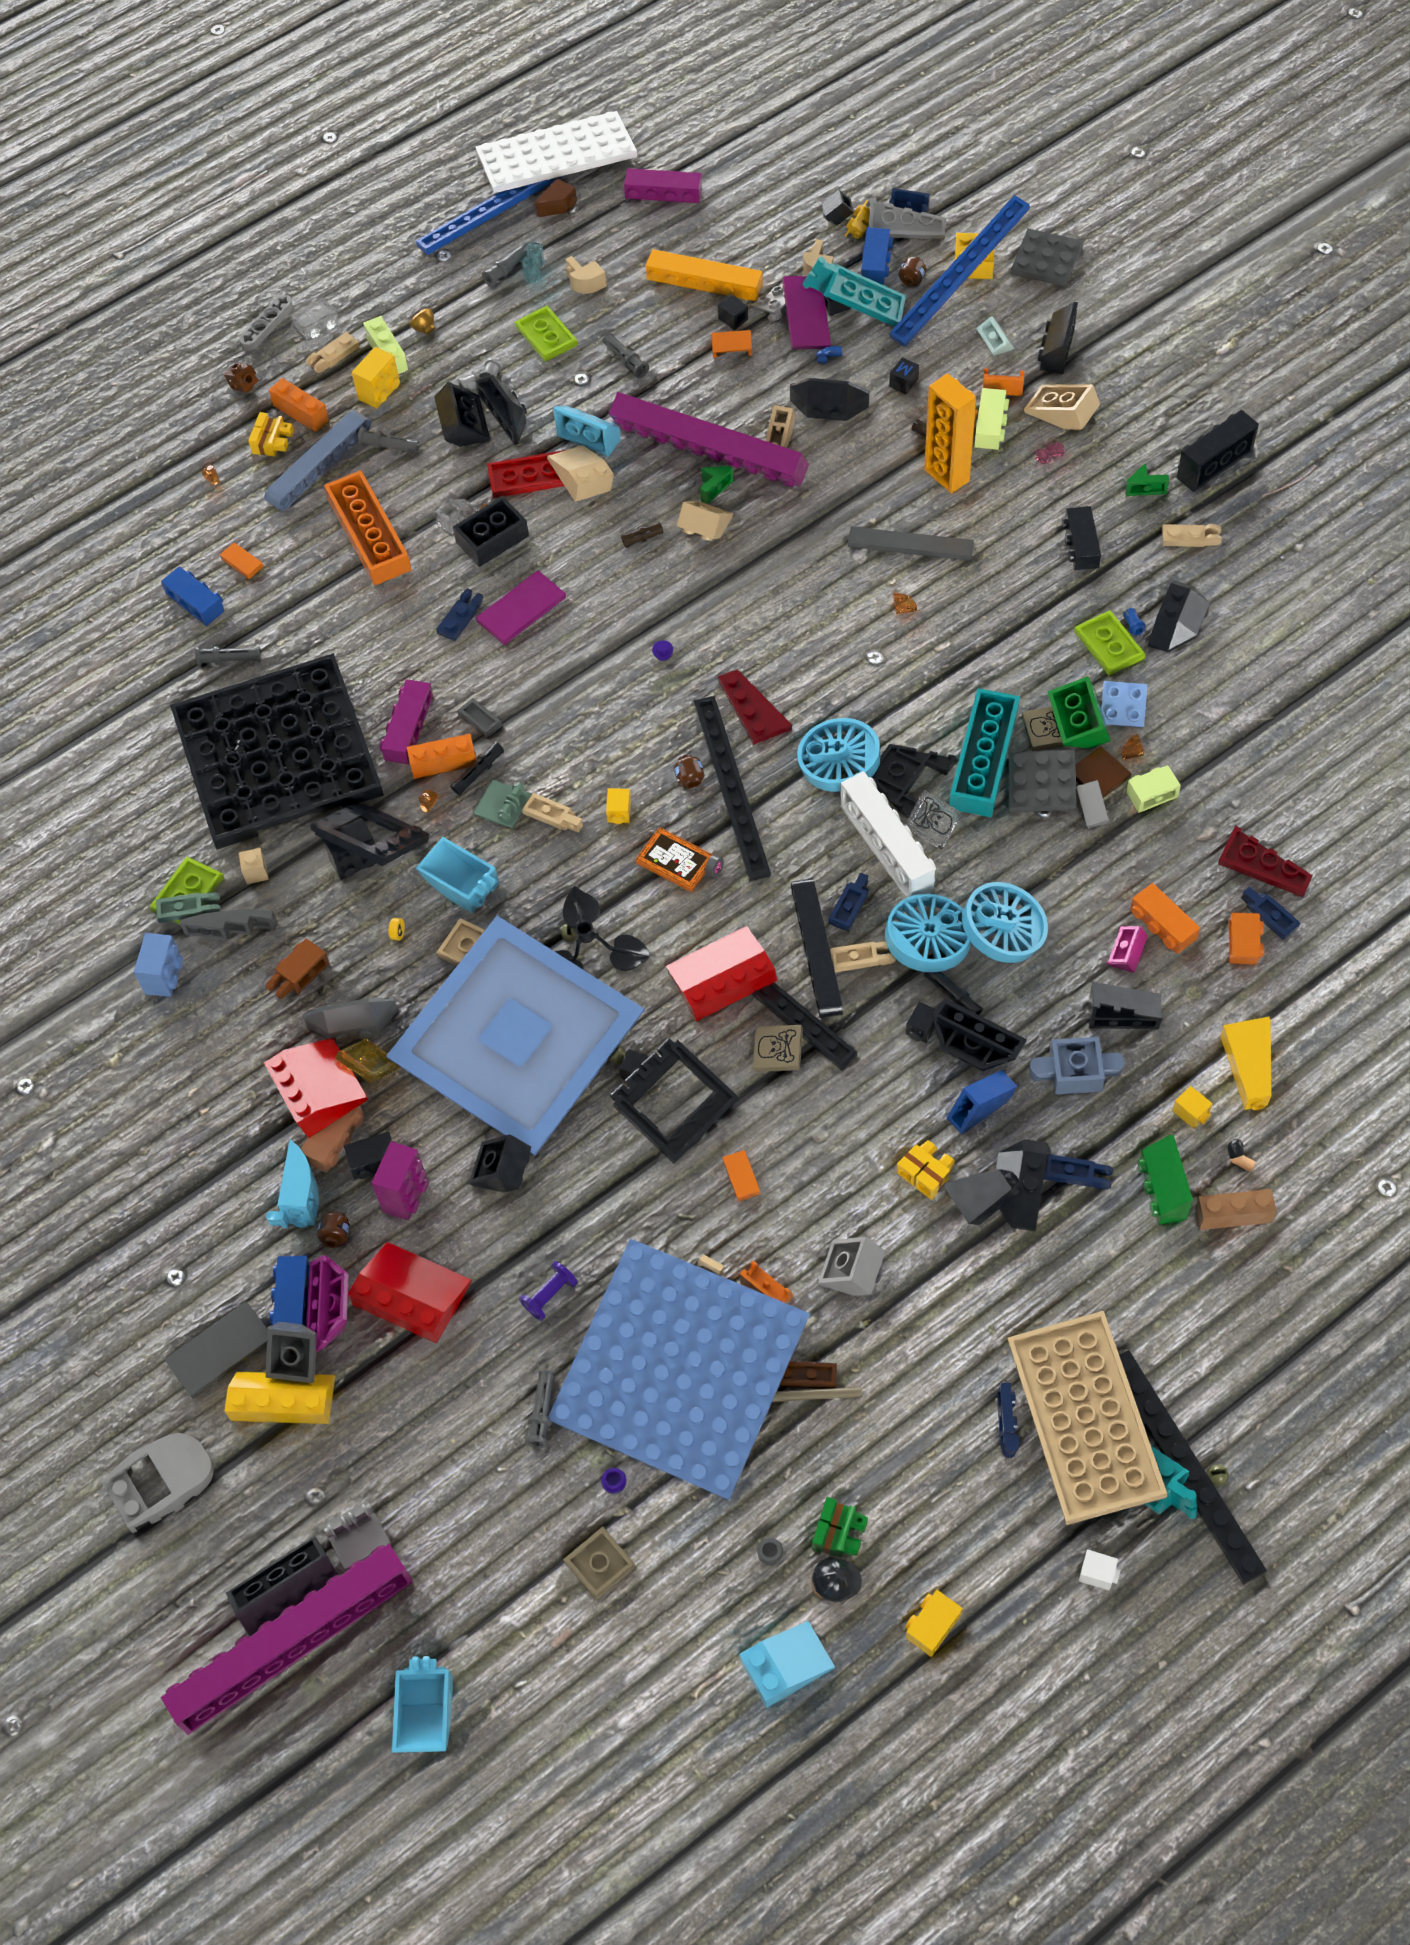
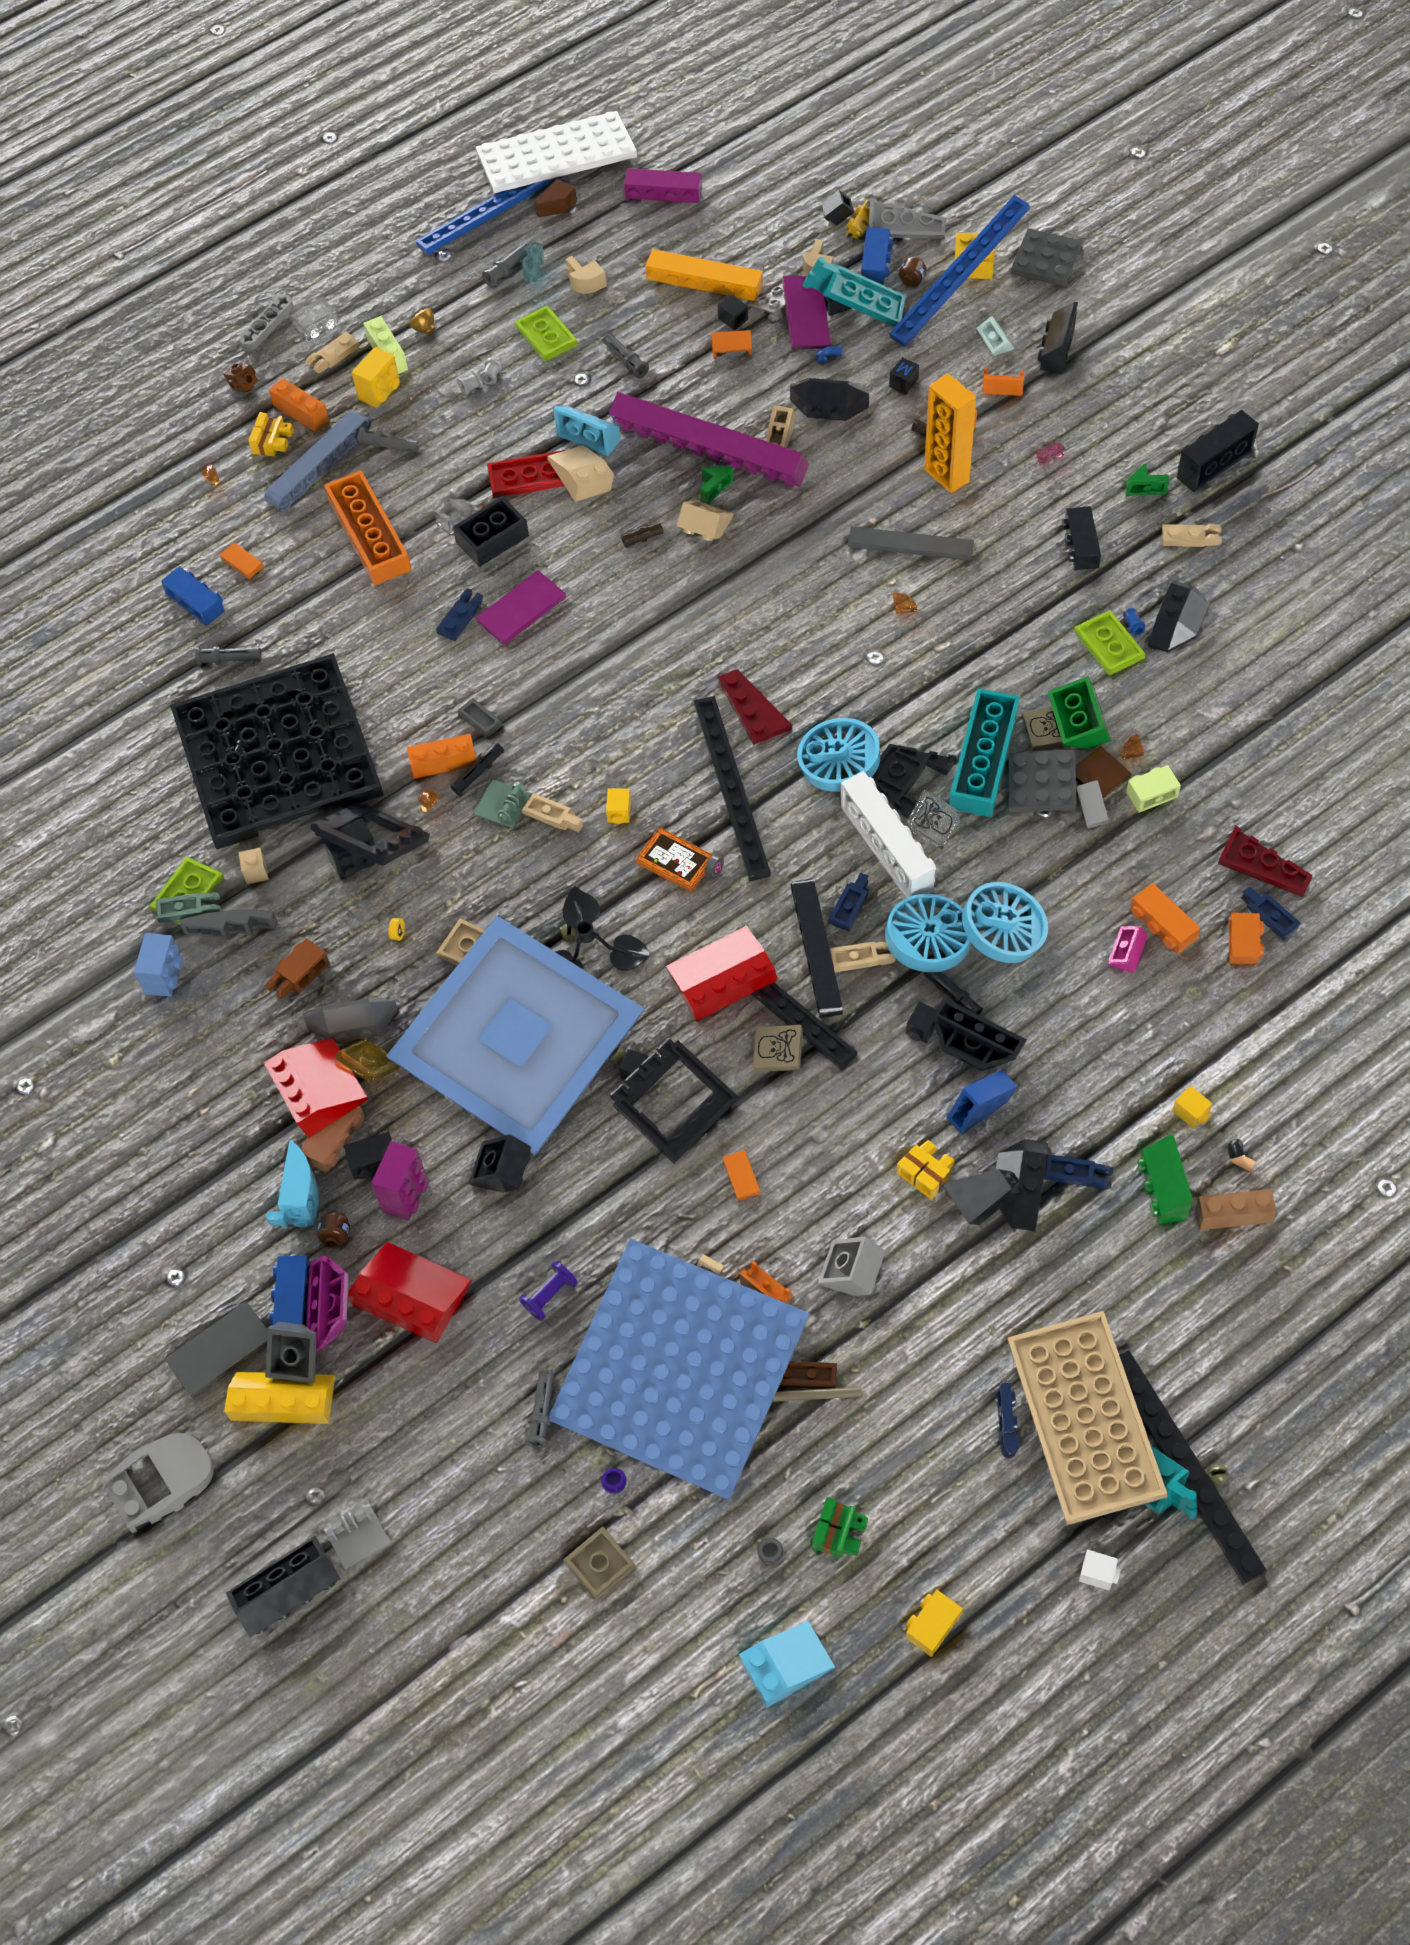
magenta brick [161,1543,413,1735] -> none
magenta brick [380,679,433,765] -> none
medium azure piece [392,1656,453,1753] -> none
medium azure piece [416,837,499,913] -> none
black slope [434,381,490,447] -> none
black wedge [475,375,527,445] -> none
dark purple plate [652,640,673,661] -> none
reddish brown head [673,754,705,789] -> none
black piece [811,1557,862,1602] -> none
dark blue hinge [889,188,930,213] -> none
yellowish green brick [975,388,1009,450] -> none
tan slope [1024,384,1100,430] -> none
sand blue brick [1029,1037,1125,1094] -> none
black wedge [1088,982,1162,1029] -> none
light blue hinge [1101,681,1148,727] -> none
yellow slope [1220,1017,1271,1110] -> none

